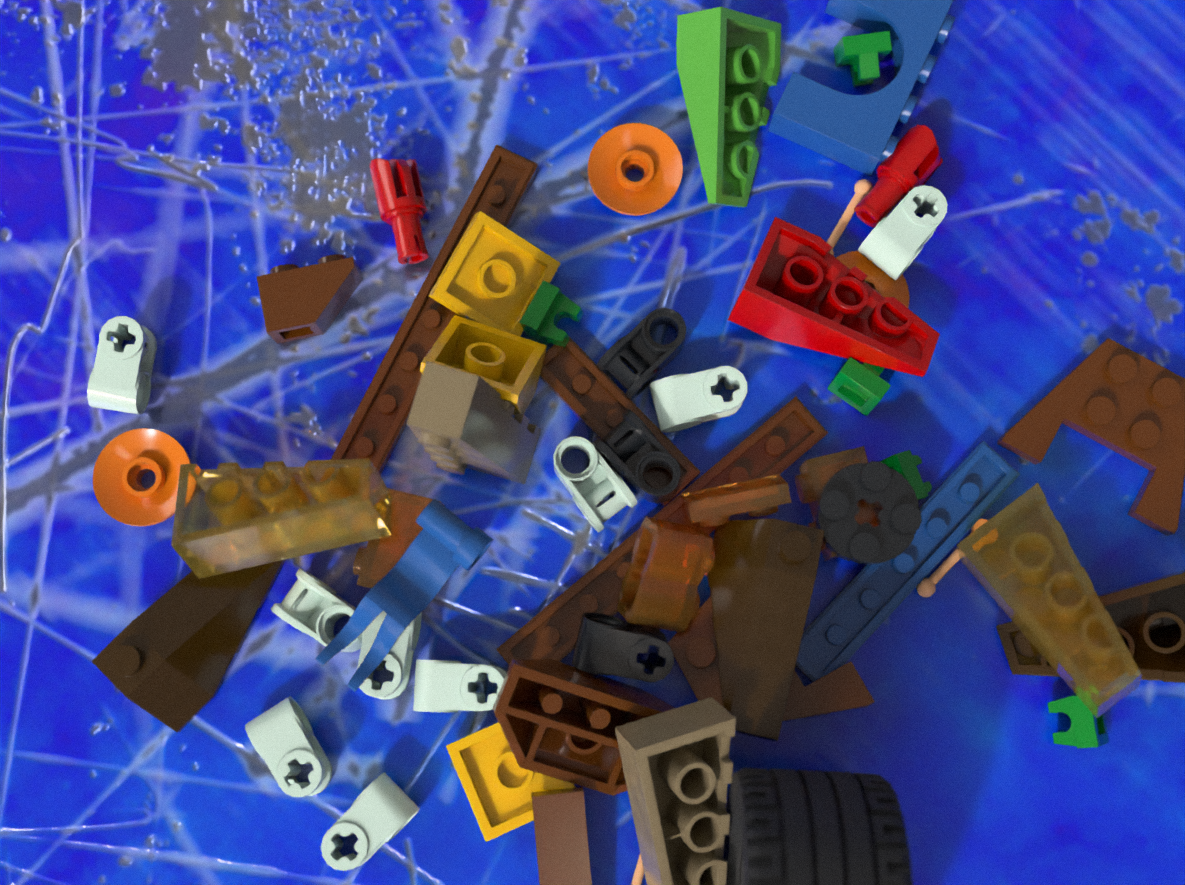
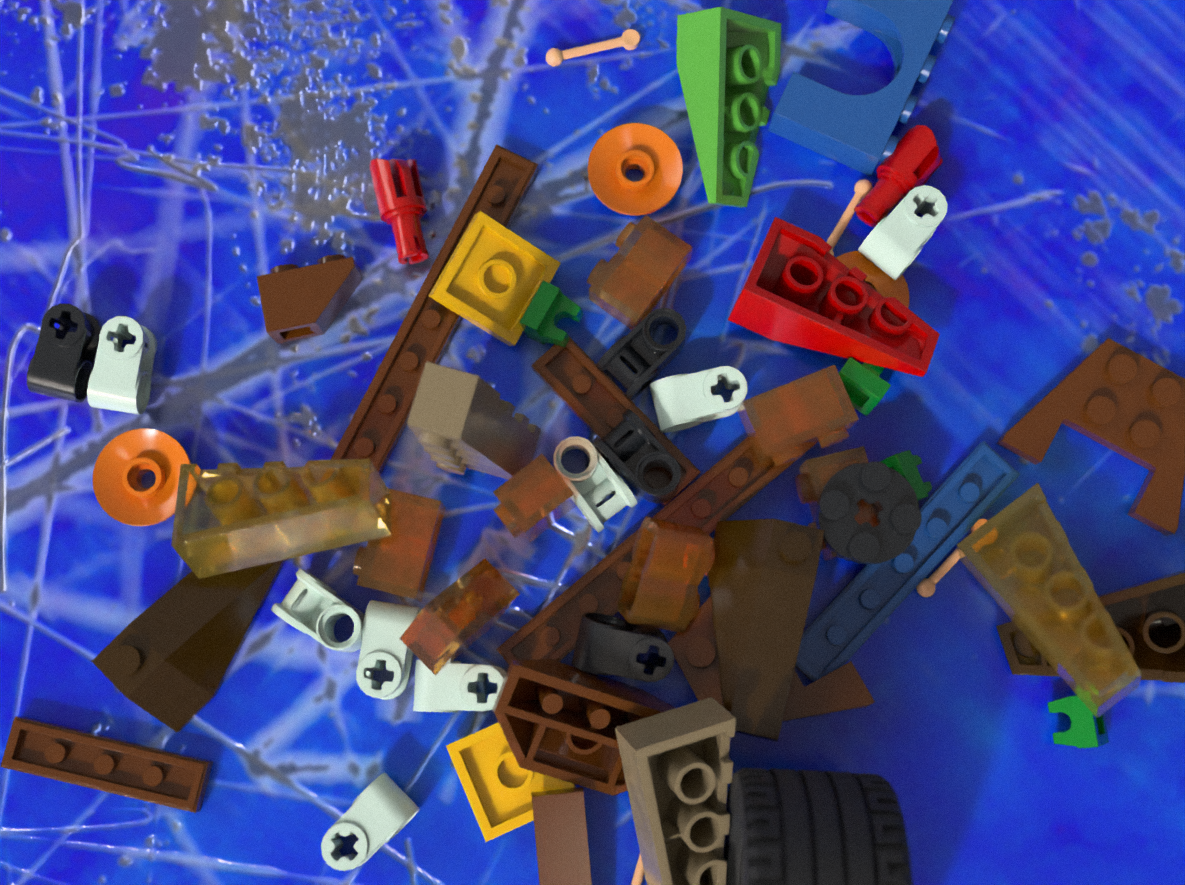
light aqua piece [245,696,332,797] -> none
blue flag [315,499,494,692] -> none
yellow slope [420,315,547,415] -> none
clear orange plate [682,474,791,527] -> none
green tile [833,31,892,87] -> none
none -> reddish brown tile [0,716,213,813]
none -> black piece [27,303,102,403]
none -> clear orange brick [399,558,520,675]
none -> clear orange brick [493,454,576,542]
none -> light nougat hinge [545,29,640,67]
none -> clear orange brick [587,215,693,330]
none -> clear orange brick [737,365,859,467]

